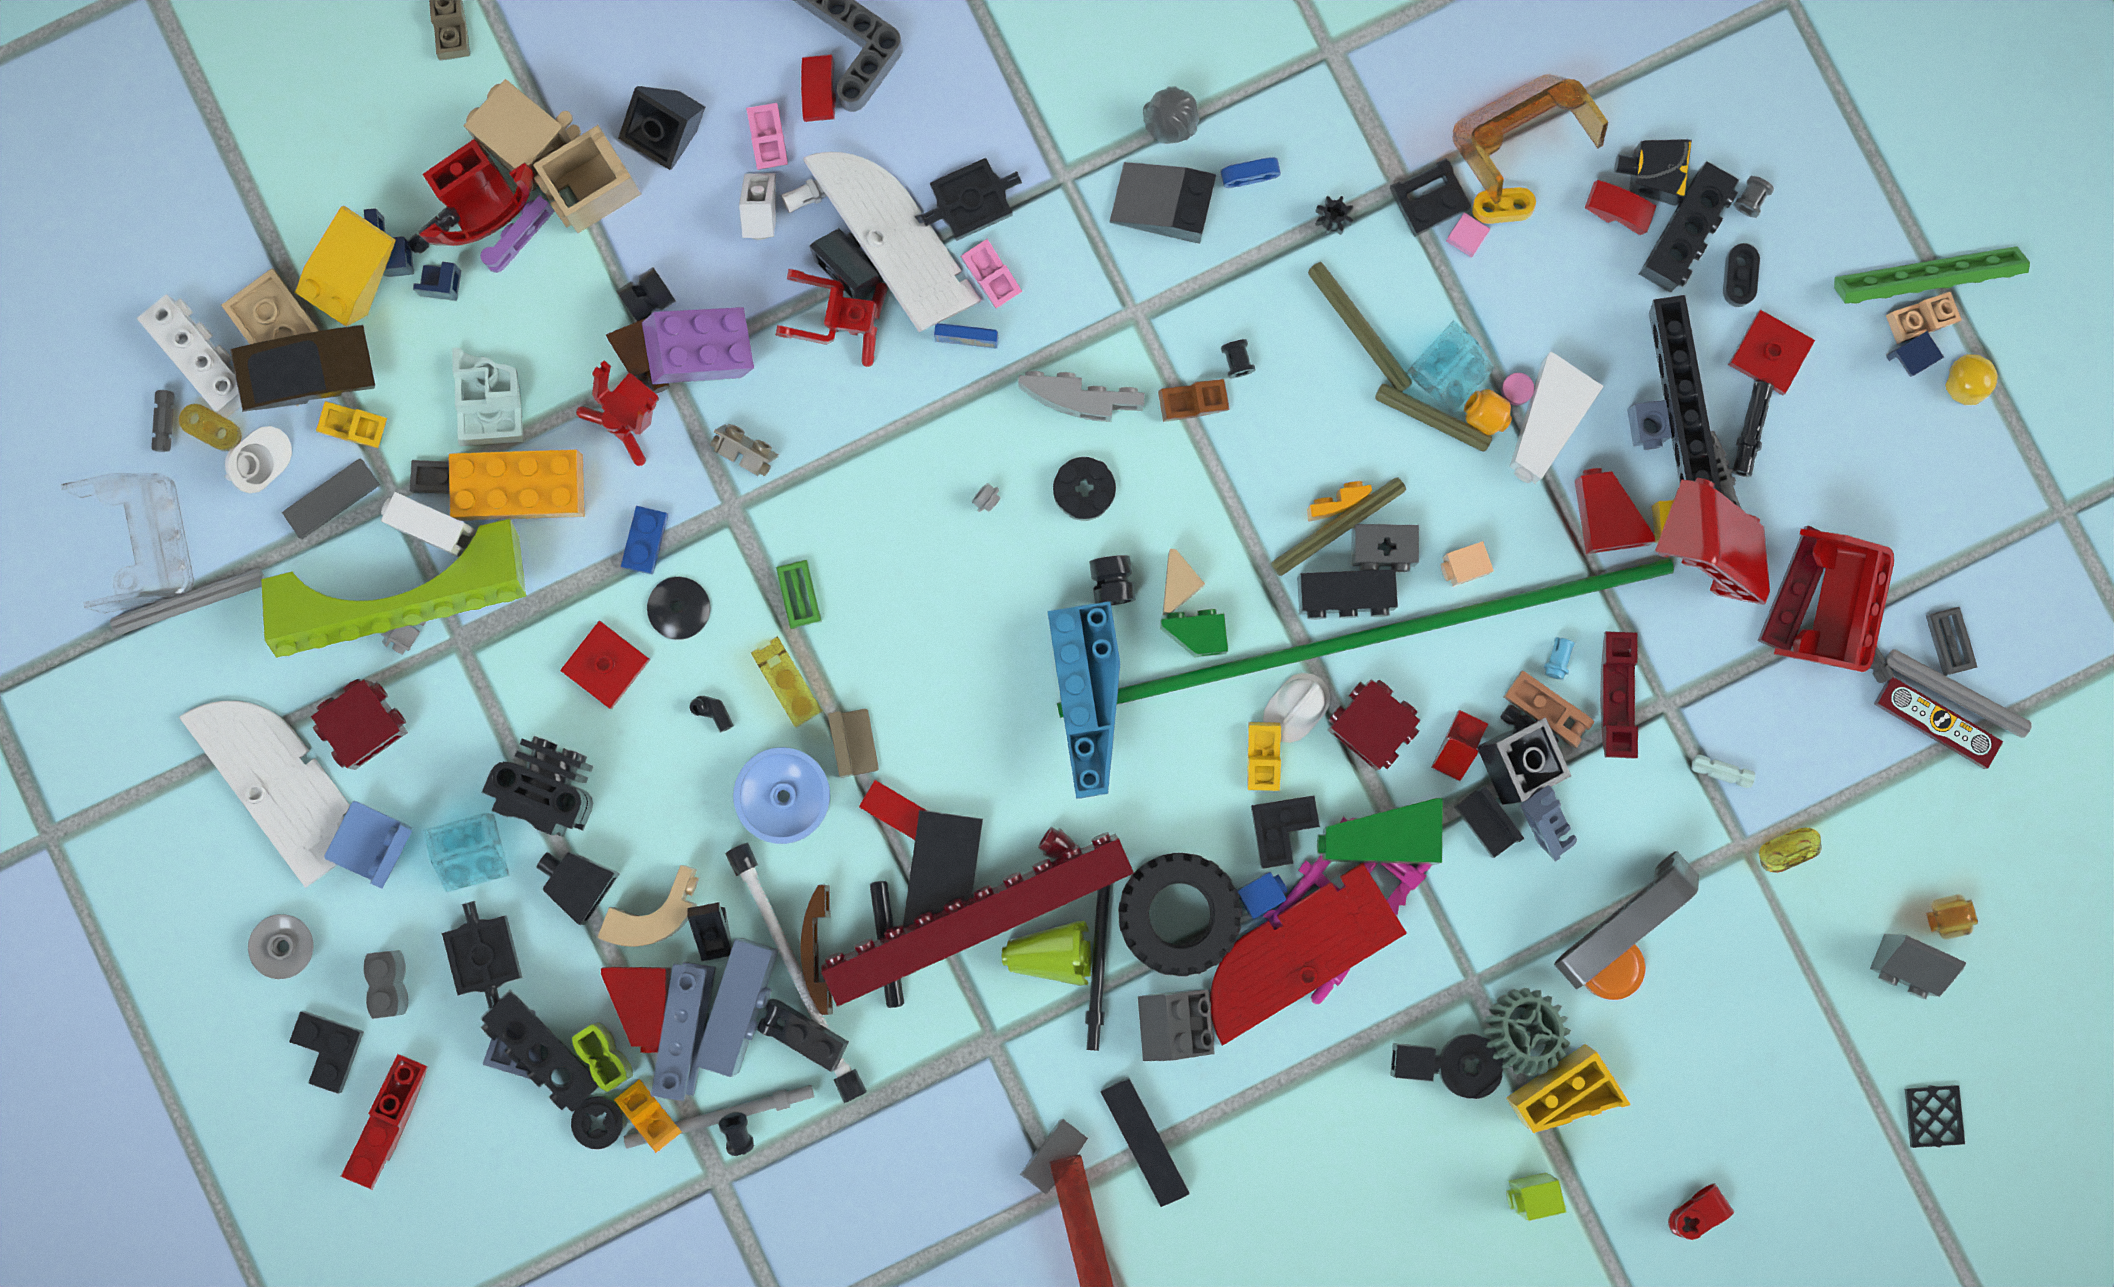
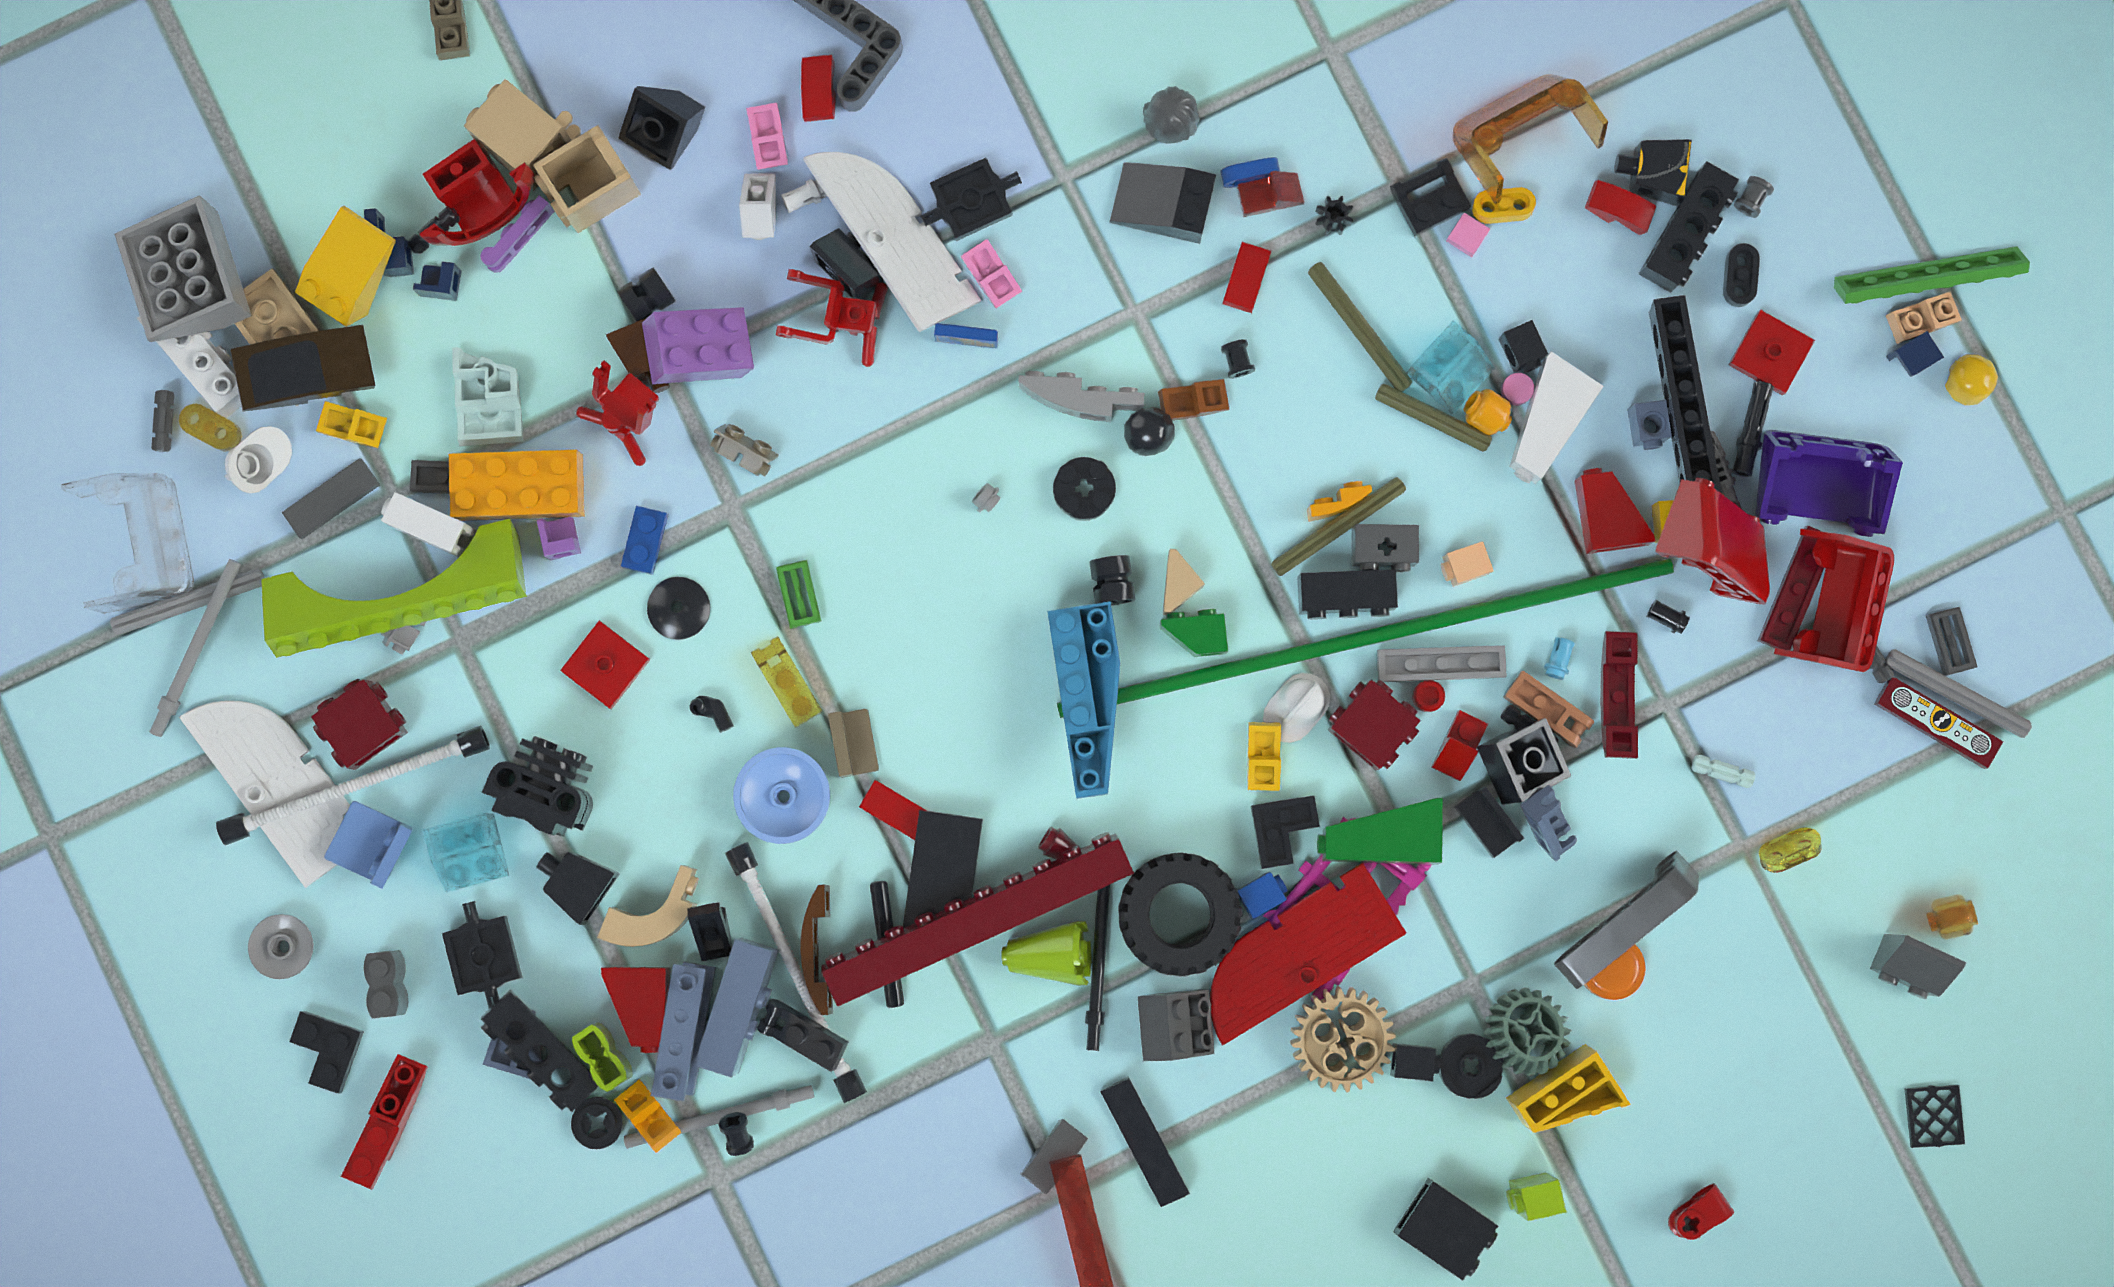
none -> light grey slope [115,195,252,342]
none -> light grey bar [149,559,241,737]
none -> white hose [216,725,490,846]
none -> medium lavender panel [537,517,581,560]
none -> black hair [1124,407,1175,456]
none -> red slope [1222,242,1271,313]
none -> clear red slope [1237,171,1304,217]
none -> tan gear [1290,986,1396,1092]
none -> light grey plate [1377,645,1507,682]
none -> black brick [1393,1178,1498,1281]
none -> red tile [1412,680,1445,712]
none -> black brick [1498,320,1548,373]
none -> black pin [1646,599,1690,634]
none -> dark purple windscreen [1755,430,1903,537]

